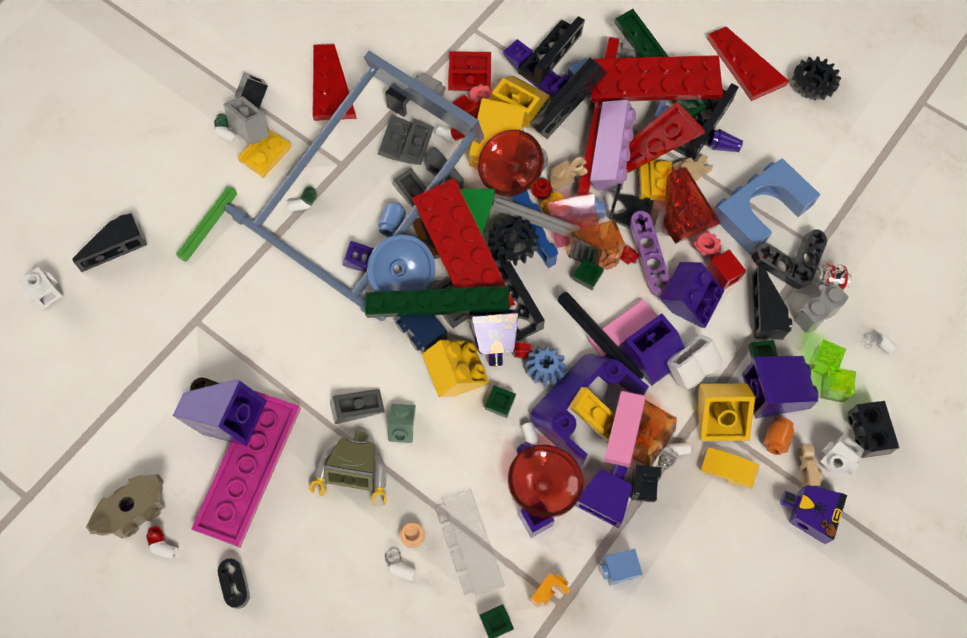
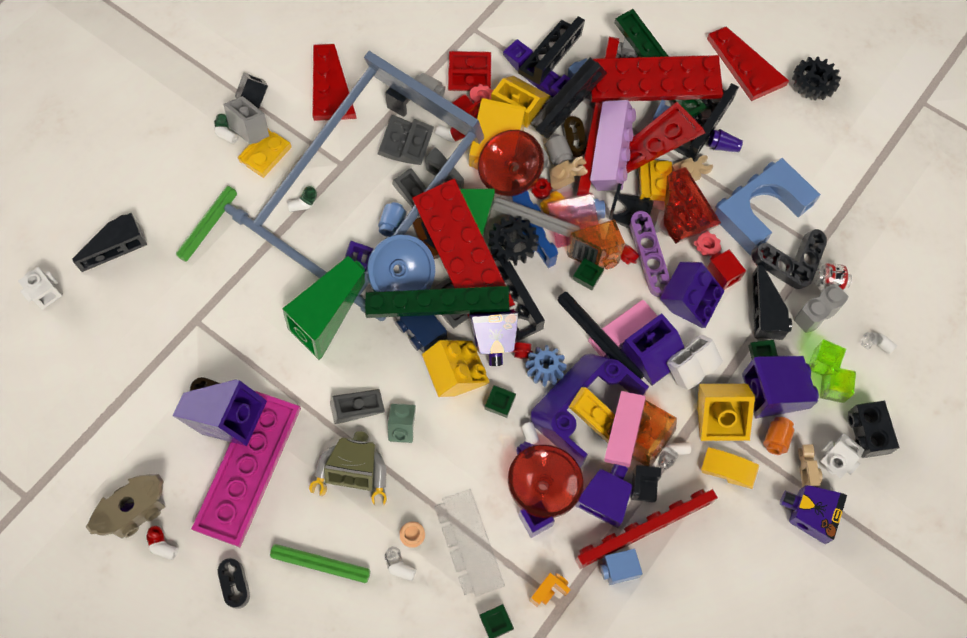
none -> bright green axle [270,544,370,583]
none -> green slope [282,256,365,360]
none -> light grey brick [545,134,573,166]
none -> dark brown beam [563,116,587,157]
none -> red plate [575,489,718,569]

